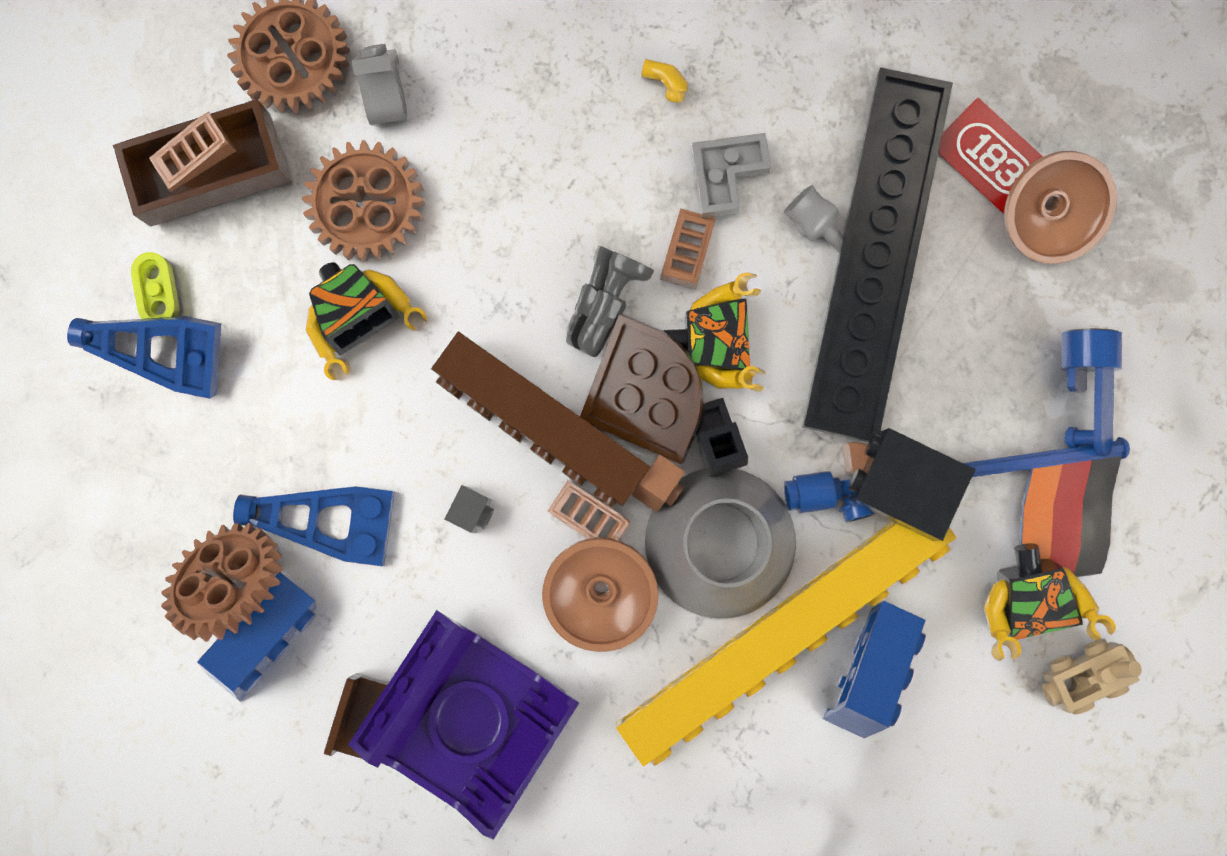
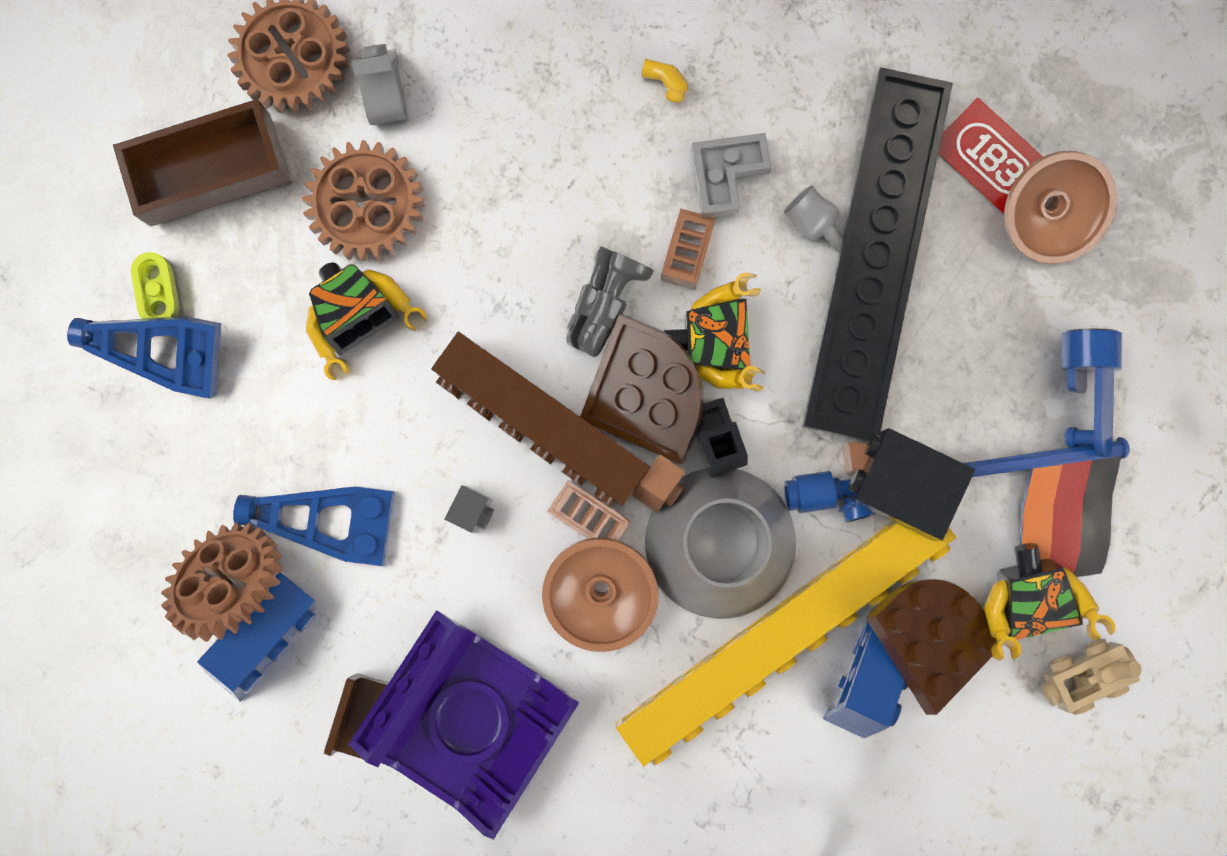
nougat slope [149,112,236,192] -> none
none -> reddish brown plate [866,579,1003,715]

